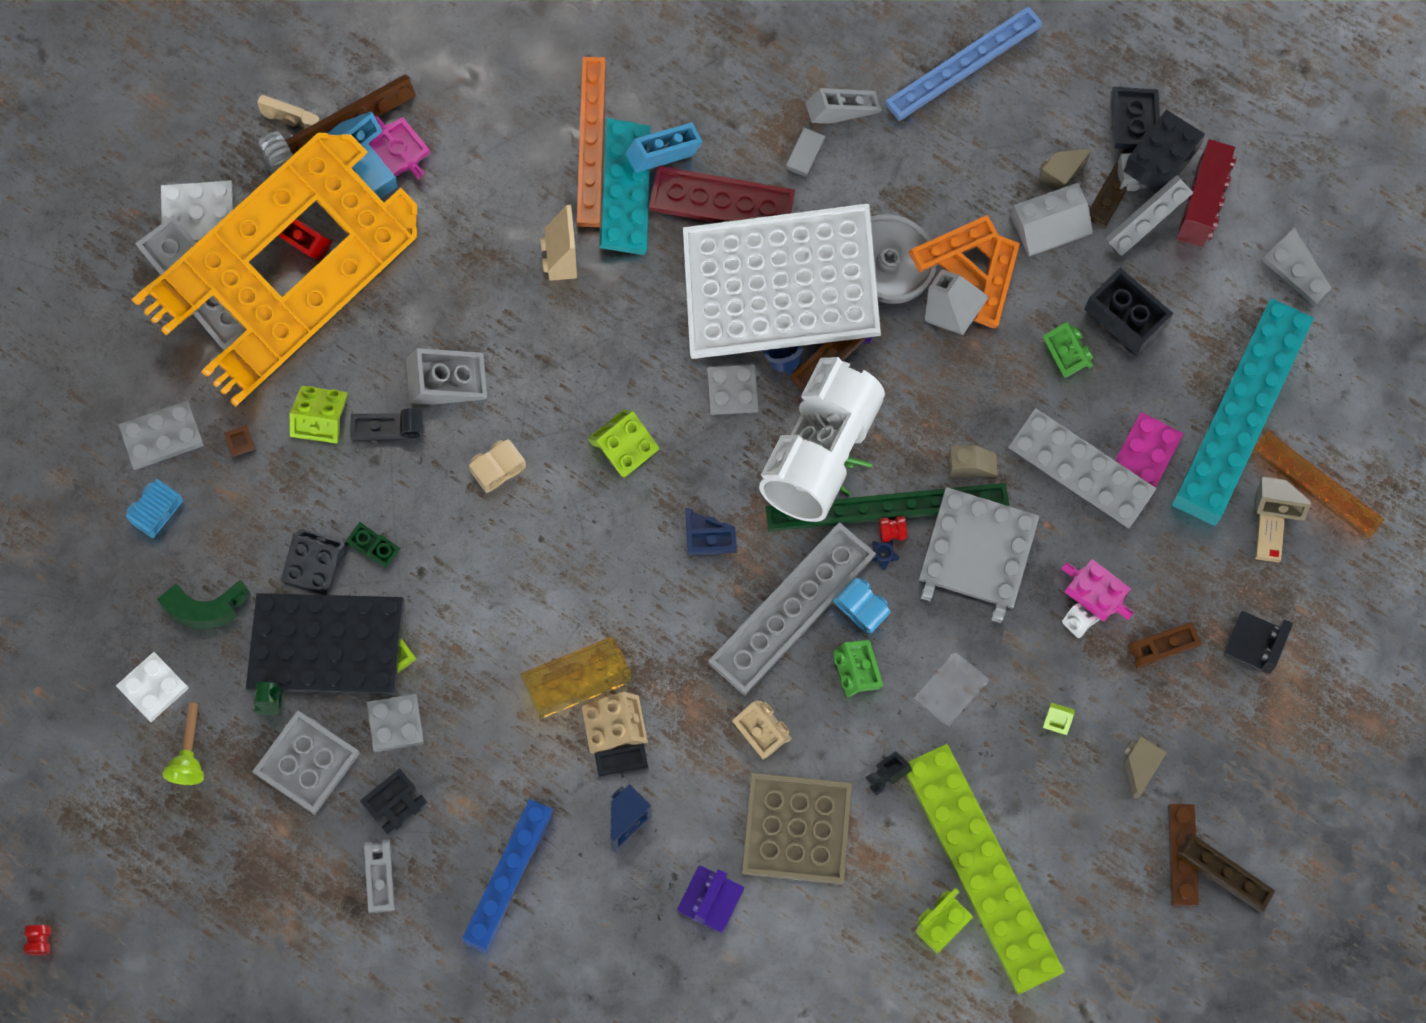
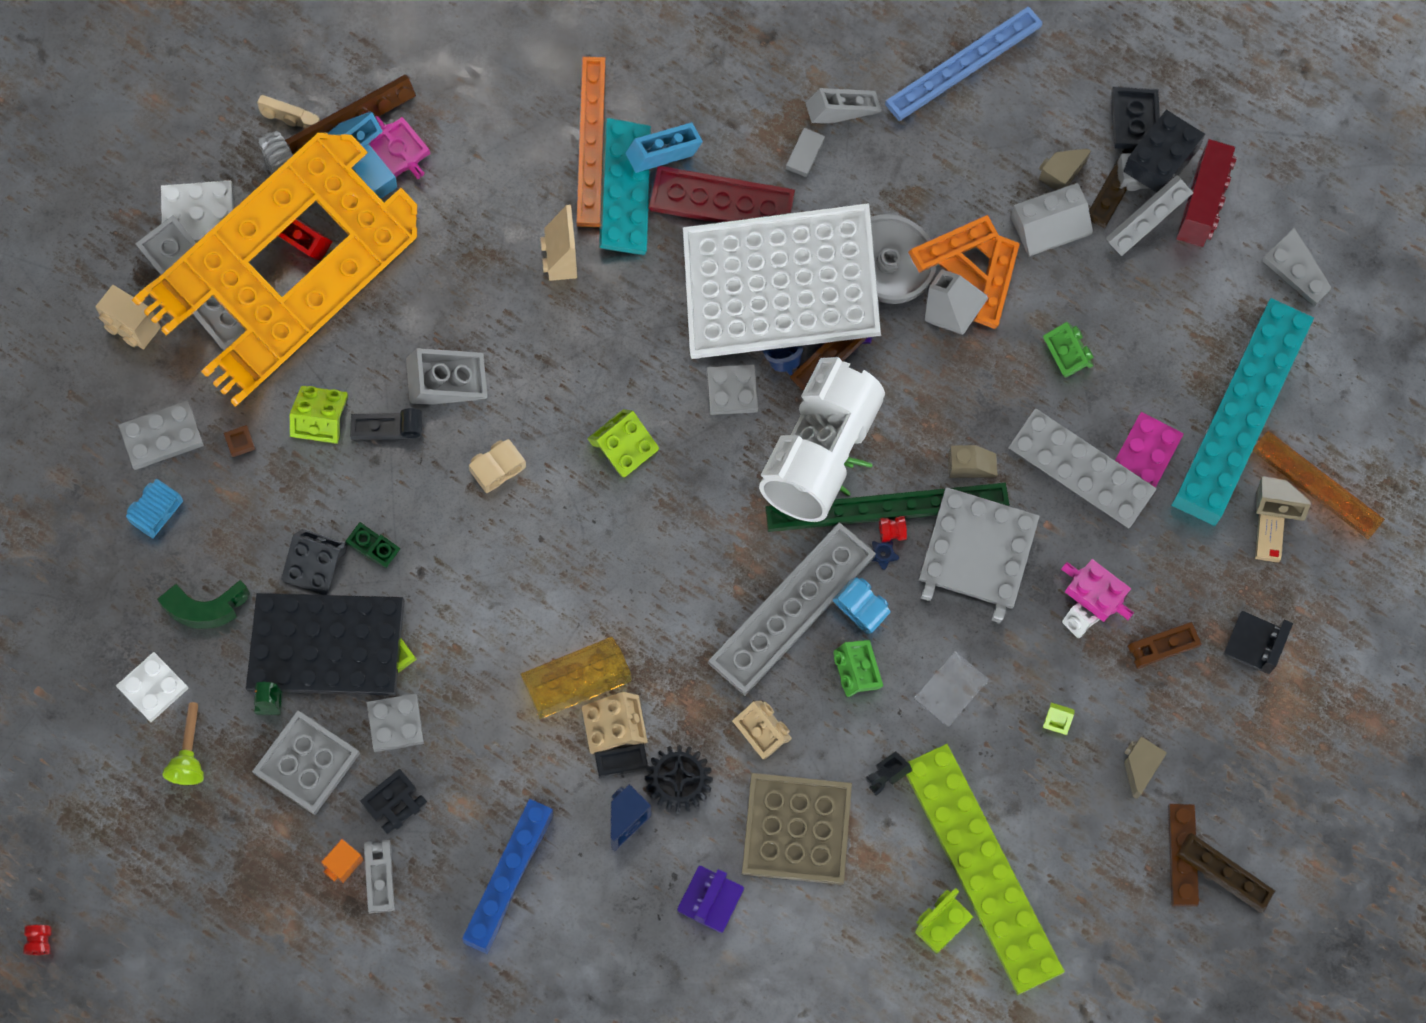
dark blue wing [685,508,737,556] -> none
black brick [1084,267,1174,355] -> none
none -> tan brick [95,285,161,350]
none -> orange brick [321,839,364,883]
none -> black gear [645,745,713,814]

